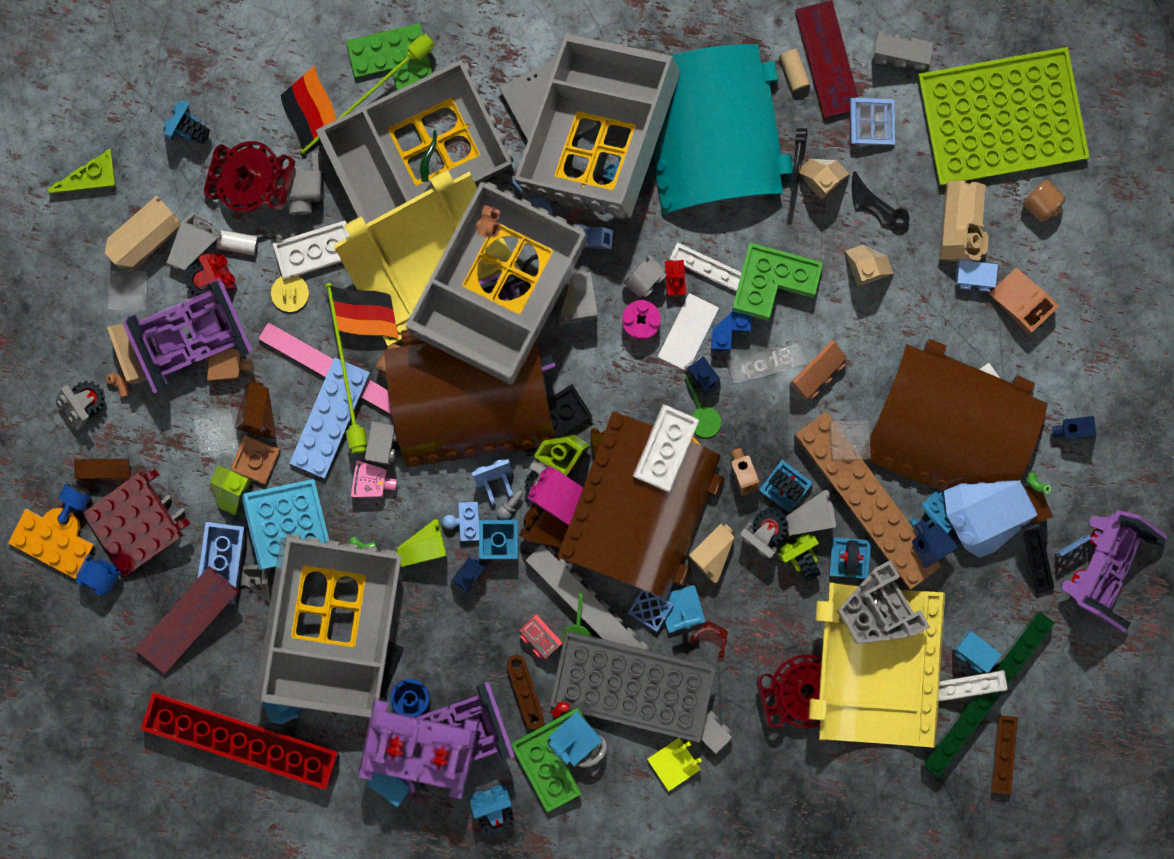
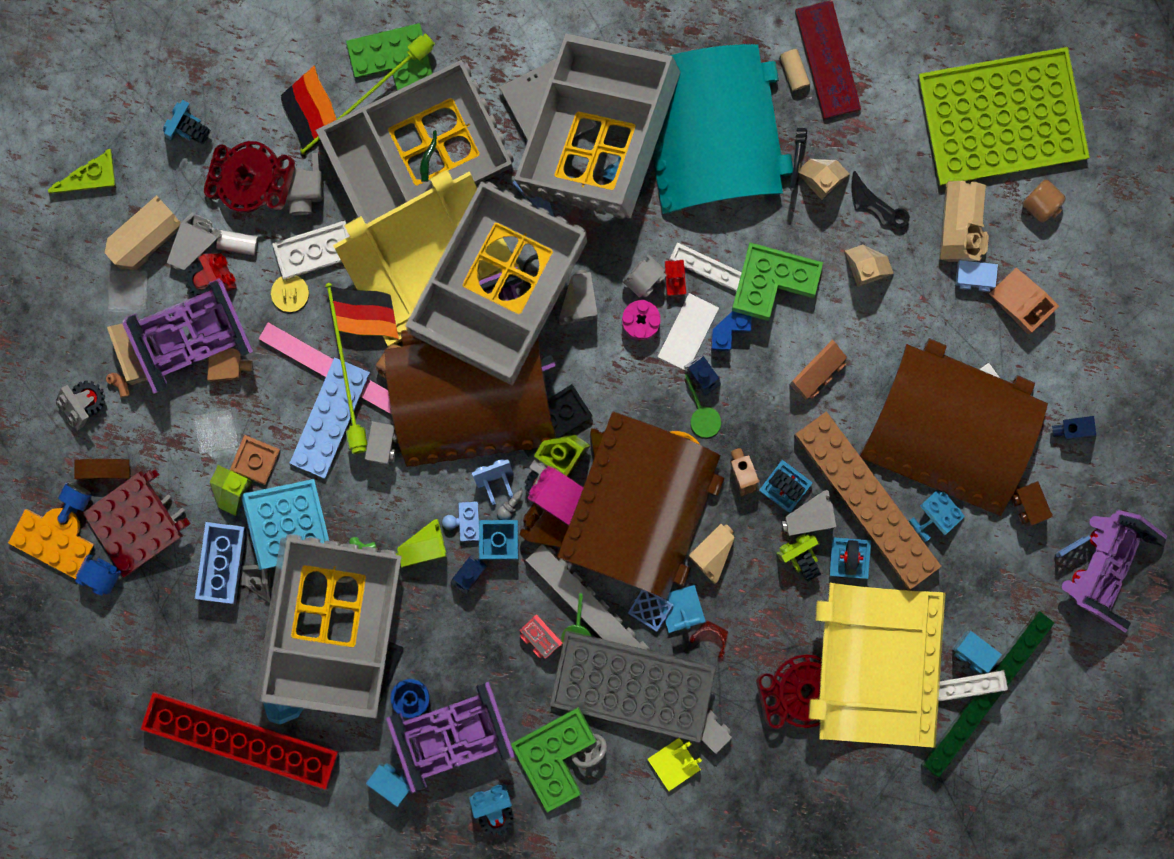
dark red tile [135,566,239,674] -> none
reddish brown slope [234,381,276,439] -> none
bright pink torso [351,460,397,498] -> none
medium lavender container [358,697,480,799] -> none
nougat plate [476,206,500,238] -> none
reddish brown plate [507,655,544,730] -> none
dark azure plate [548,711,603,766] -> none
red arm [552,701,570,719] -> none
light blue brick [573,224,613,249] -> none
white tile [633,405,699,492] -> none
clear brick [727,339,808,385] -> none
plate [740,508,789,558] -> none
clear plate [829,420,871,460] -> none
light grey wedge [837,560,930,645] -> none
clear piece [850,98,895,146] -> none
light grey wedge [872,30,933,70] -> none
dark blue torso [912,519,958,569] -> none
light blue wedge [944,480,1037,558] -> none
reddish brown plate [991,715,1018,795] -> none
black tile [1020,521,1054,594] -> none
bright green arm [1026,472,1051,494] -> none

